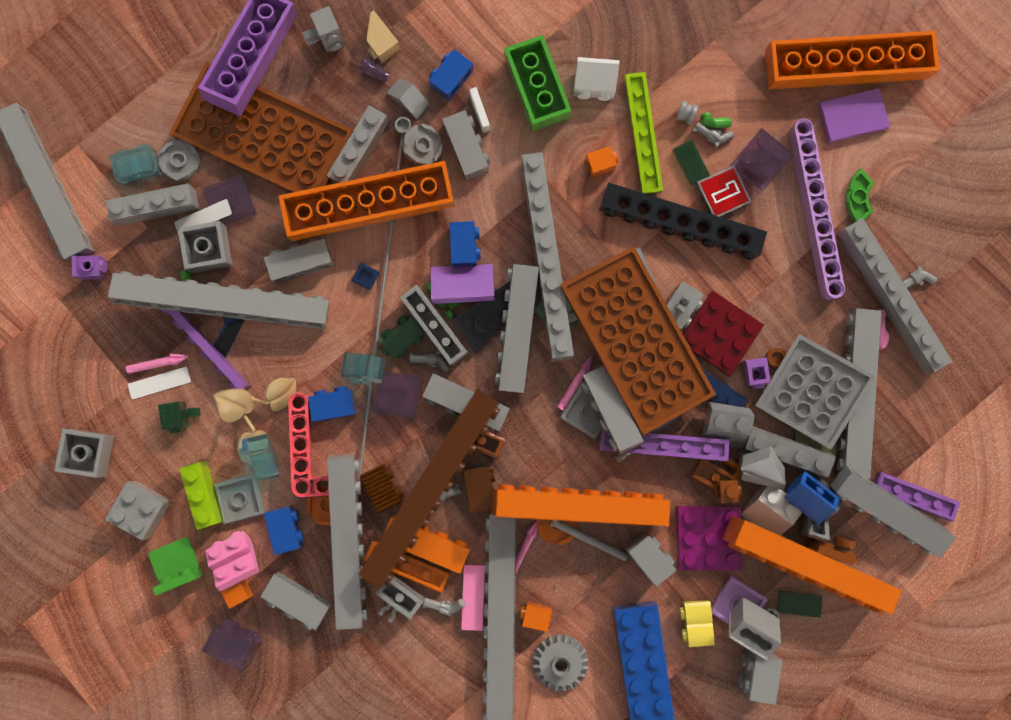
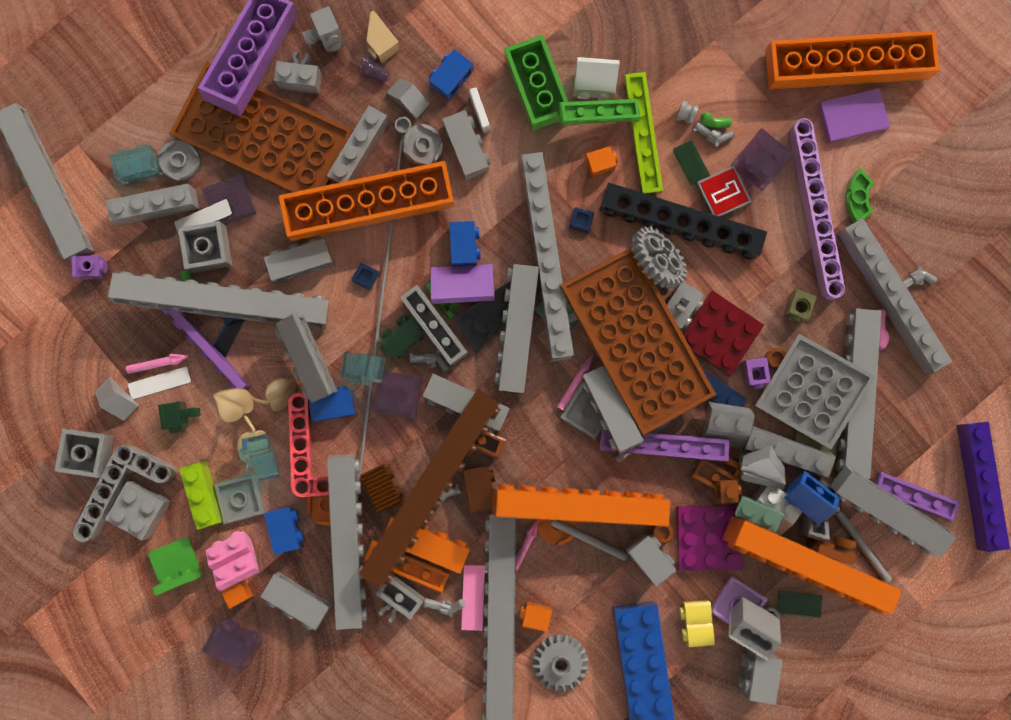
none -> light grey beam [73,445,177,542]
none -> light grey slope [95,377,140,421]
none -> light grey brick [274,52,322,94]
none -> light grey slope [275,312,338,403]
none -> bright green tile [558,99,641,125]
none -> dark blue tile [569,207,594,233]
none -> light grey gear [631,226,687,289]
none -> dark orange tile [651,525,674,544]
none -> sand green brick [735,496,784,533]
none -> olive brick [783,289,817,324]
none -> light grey bar [835,509,892,583]
none -> dark purple brick [957,422,1010,552]

